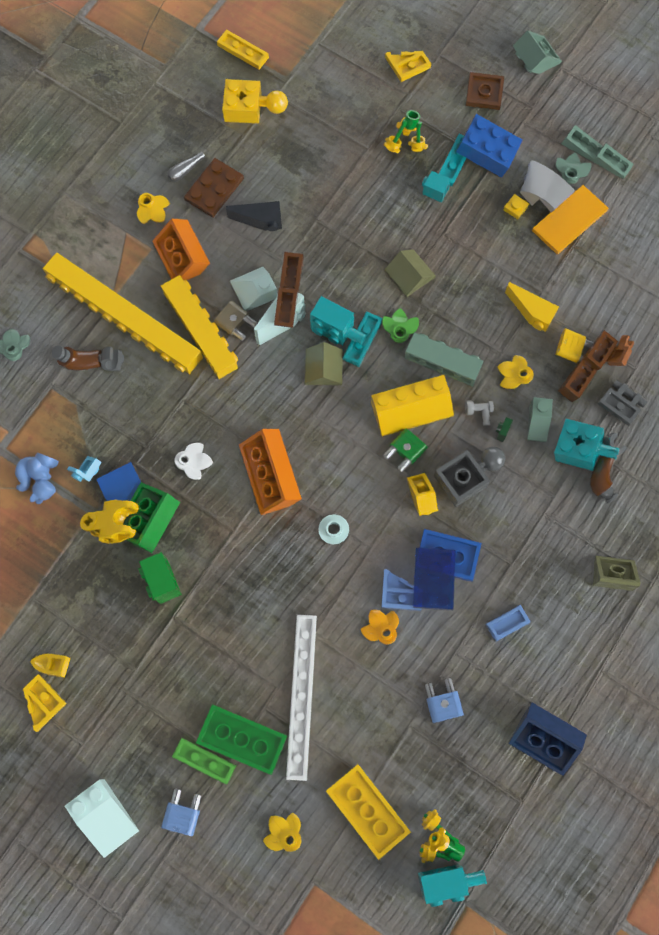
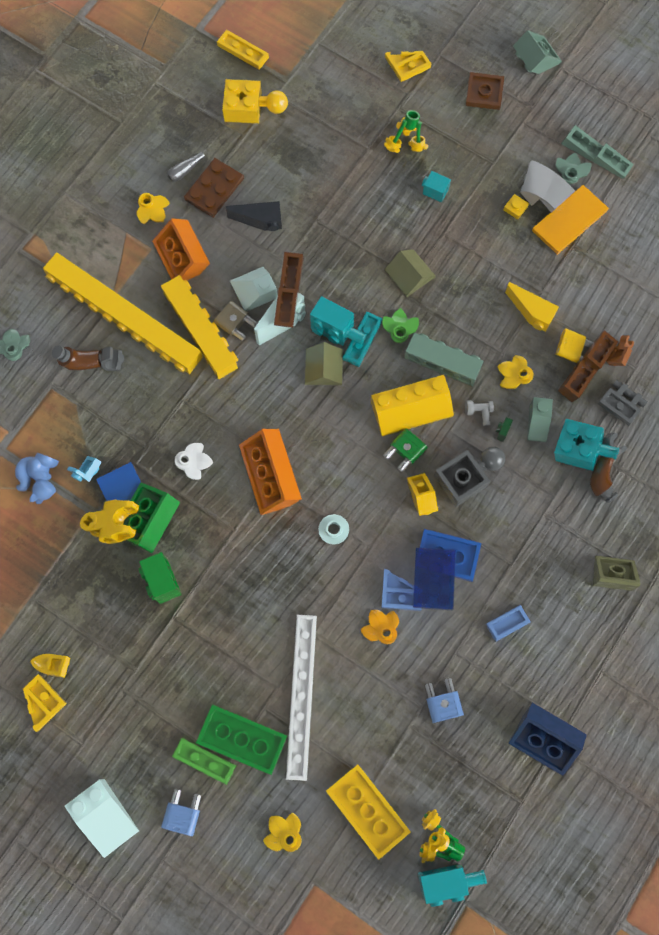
teal plate [439,133,467,187] -> none
blue brick [456,114,522,178] -> none

